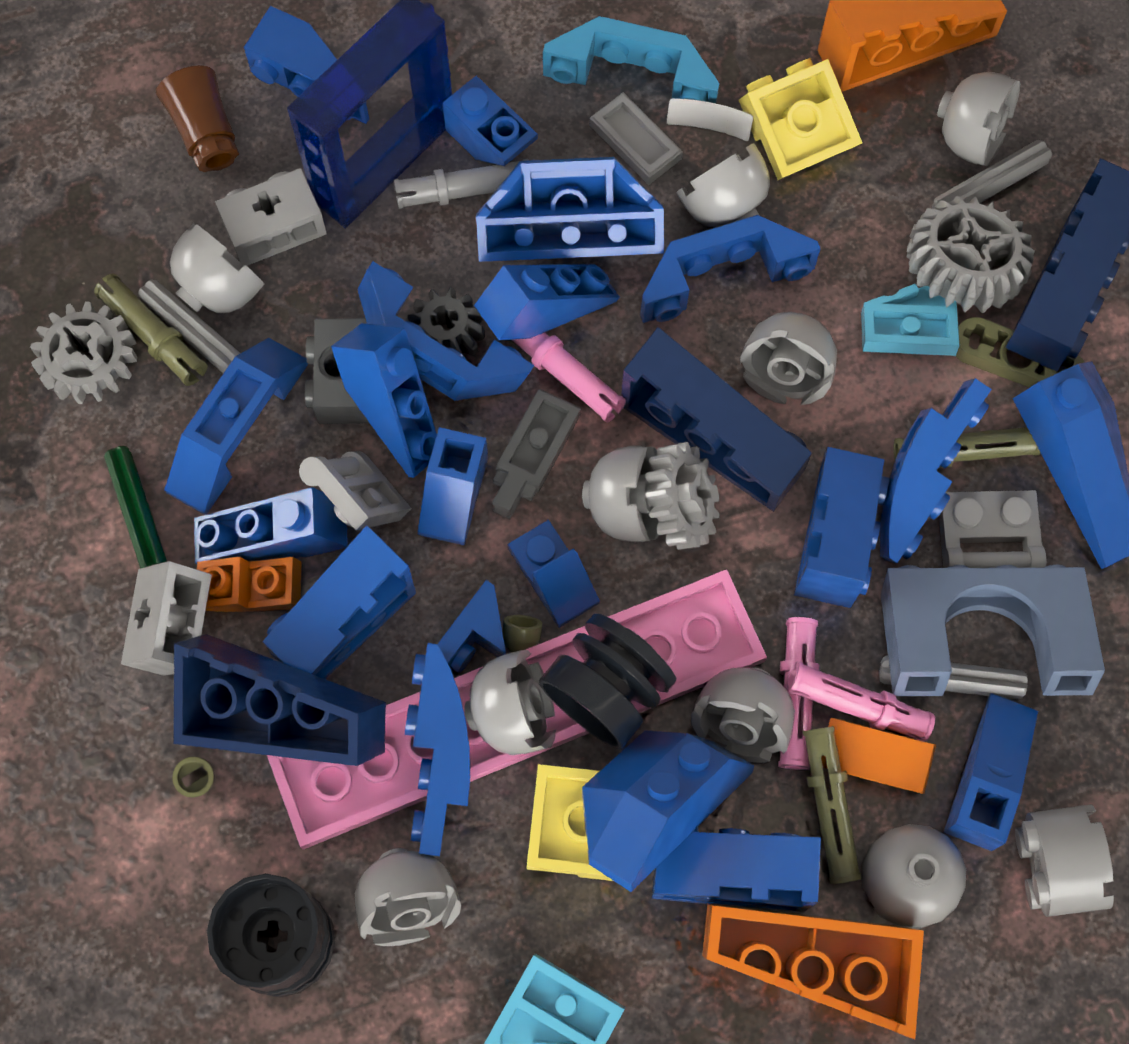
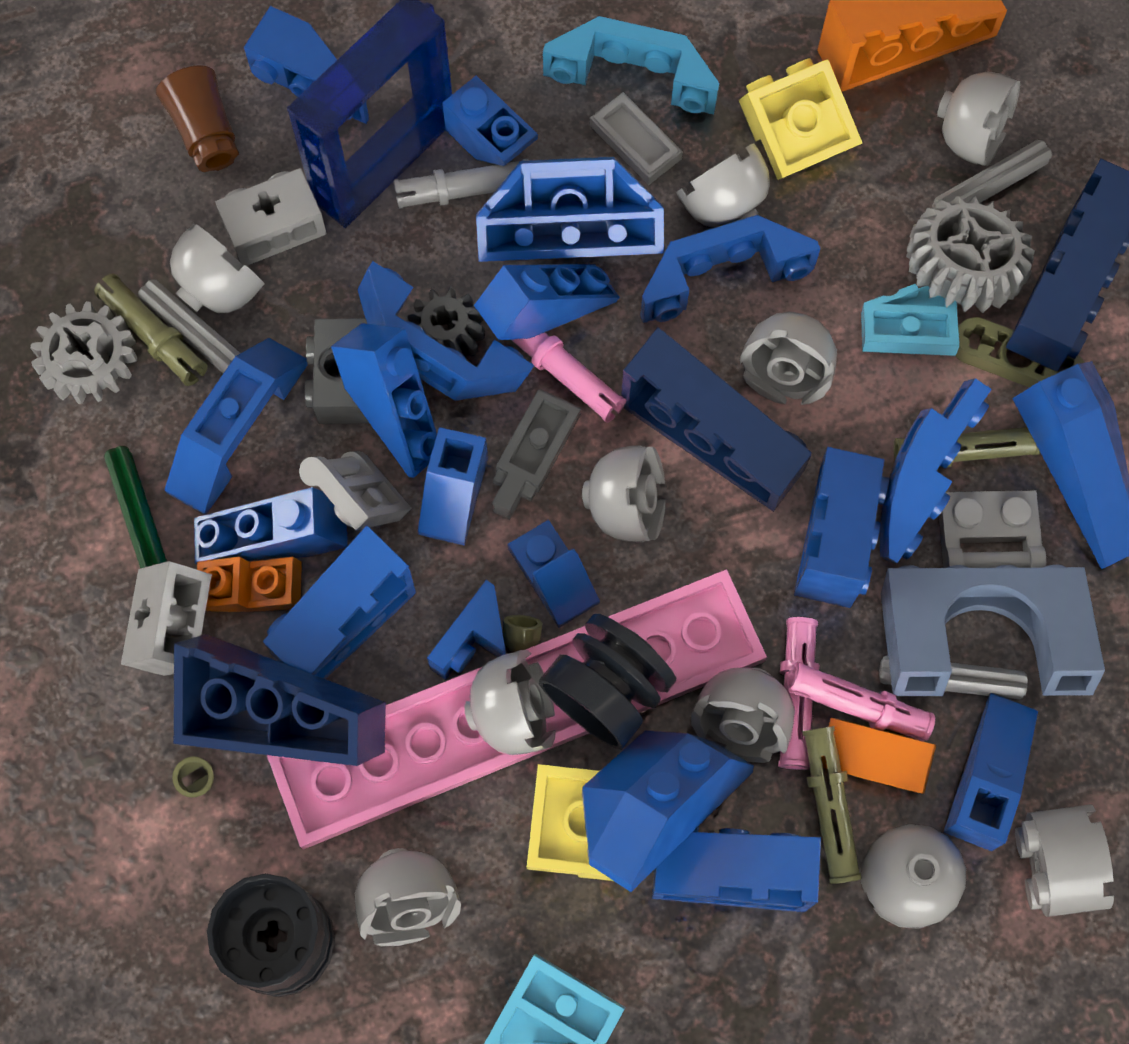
blue slope [405,643,470,856] -> none
light grey gear [645,442,720,550] -> none
white sticker [667,98,753,141] -> none
orange wedge [702,903,924,1040] -> none

